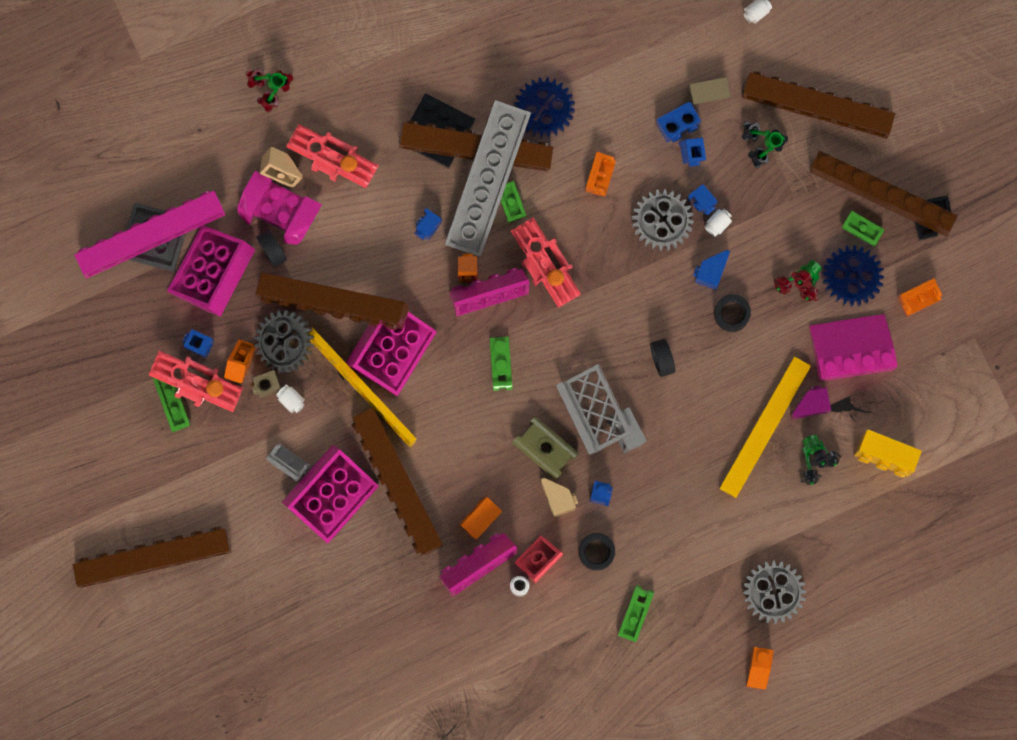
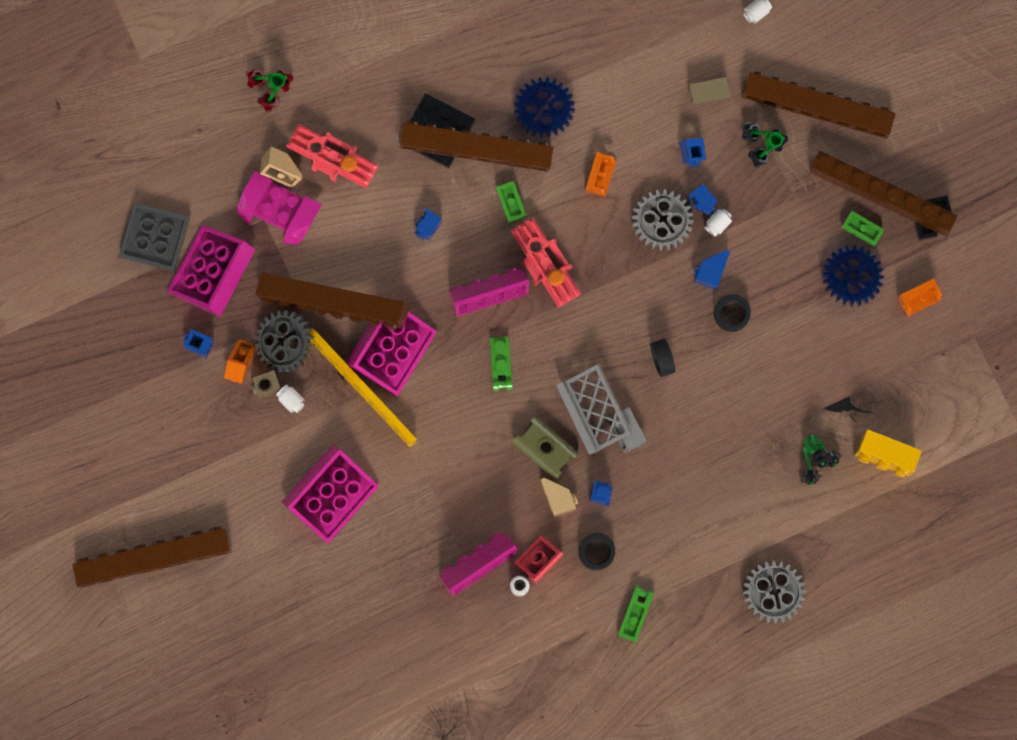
dark pink brick [74,191,225,279] -> none
coral piece [149,351,243,412] -> none
bright green plate [153,378,191,432] -> none
black tyre [256,229,287,267] -> none
light grey hinge [266,444,311,483] -> none
reddish brown brick [351,407,443,557] -> none
light grey plate [445,100,531,257] -> none
orange slope [458,254,477,283] -> none
orange hinge [459,496,502,540] -> none
blue brick [656,102,701,143] -> none
yellow tile [719,356,811,498] -> none
orange slope [746,647,774,690] -> none
dark red plant [774,260,821,302] -> none
magenta slope [791,386,831,420] -> none
dark pink slope [809,314,898,382] -> none

